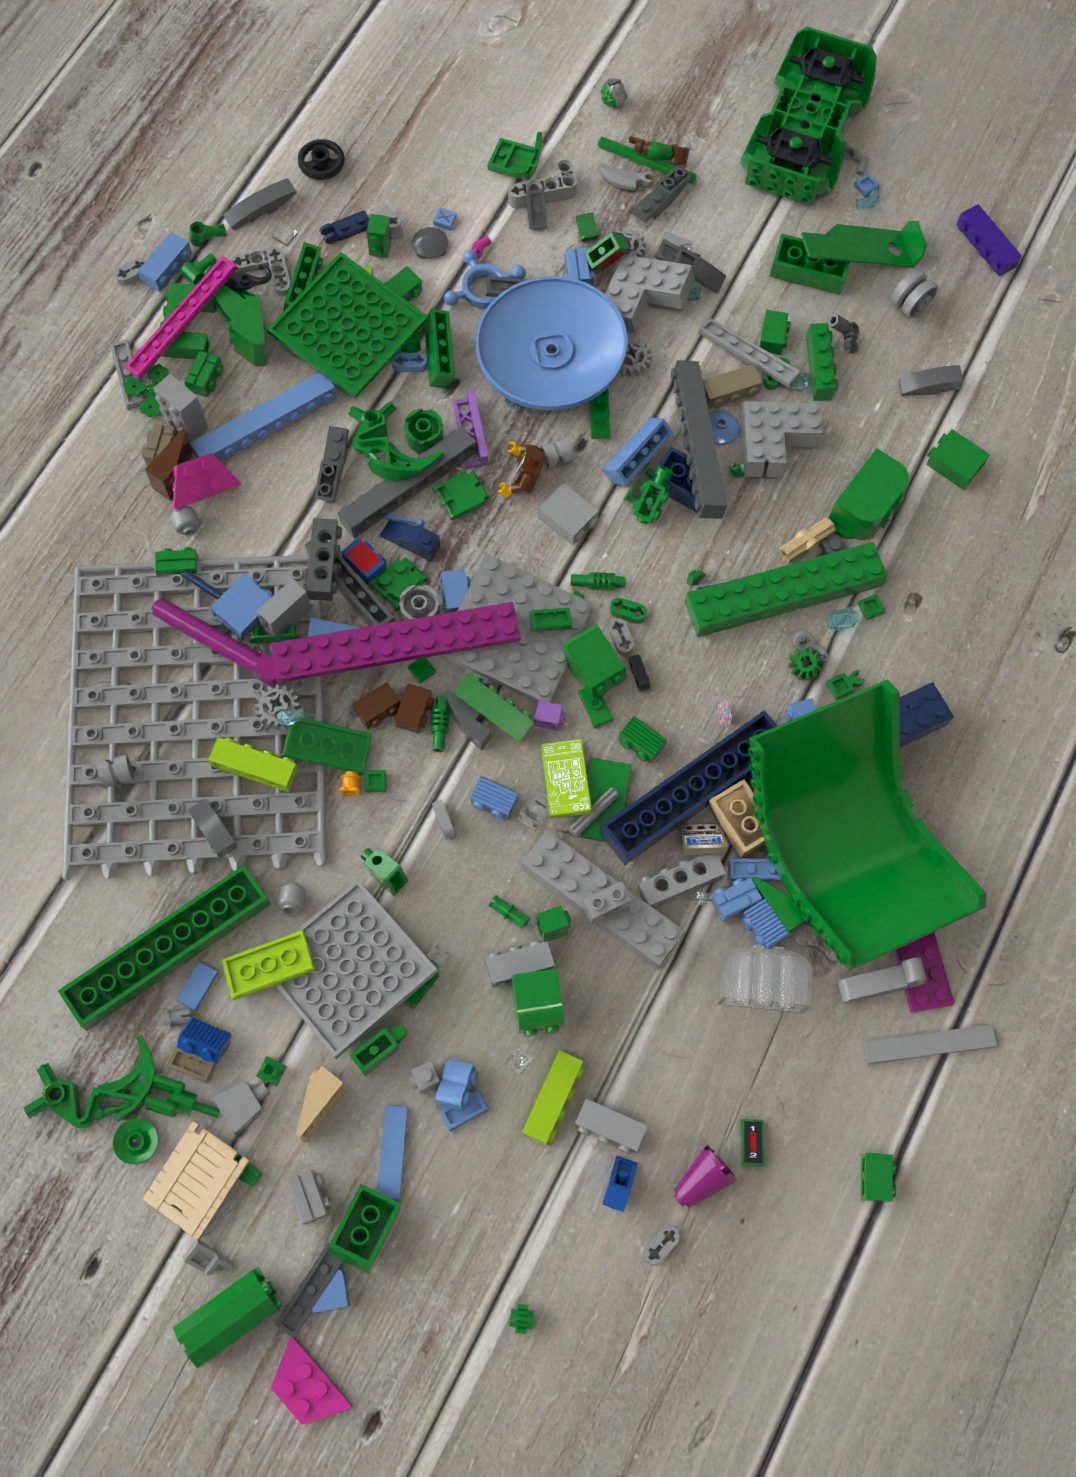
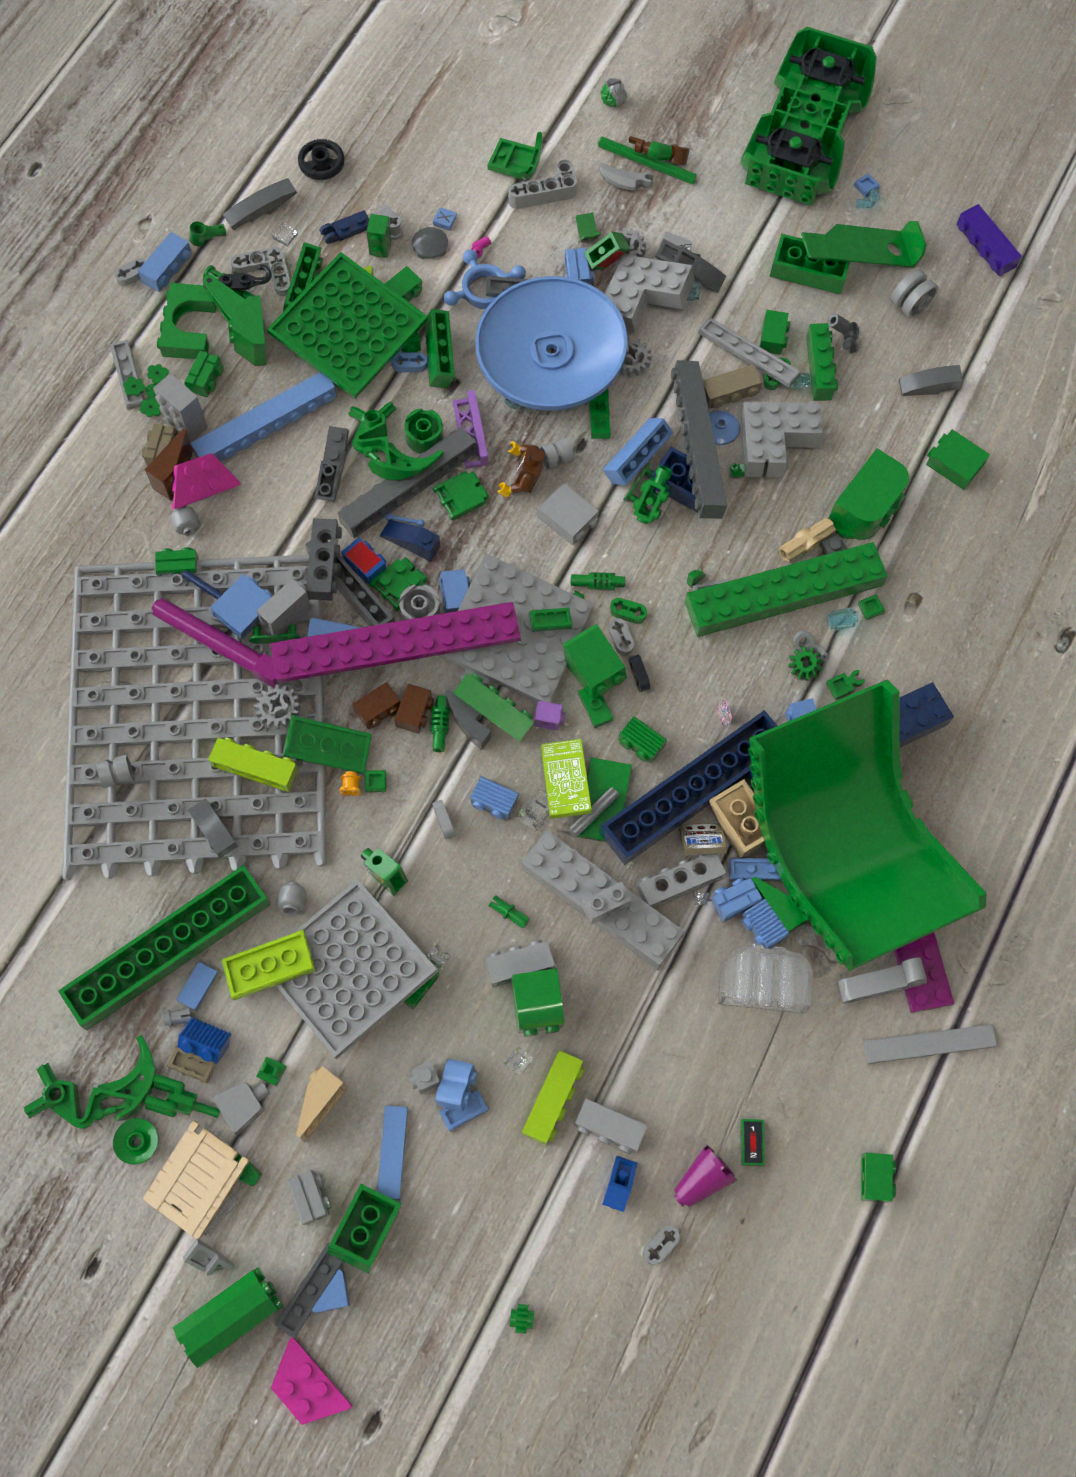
dark pink tile [125,256,238,380] -> none
green pin [181,253,217,285] -> none
clear light blue arm [277,708,306,726] -> none
green brick [350,1025,407,1076] -> none
green tile [408,658,436,684] -> none
dark grey plate [526,189,547,229] -> none
green brick [536,905,571,942] -> none
dark grey slope [631,166,692,223] -> none
light grey plate [843,141,868,176] -> none

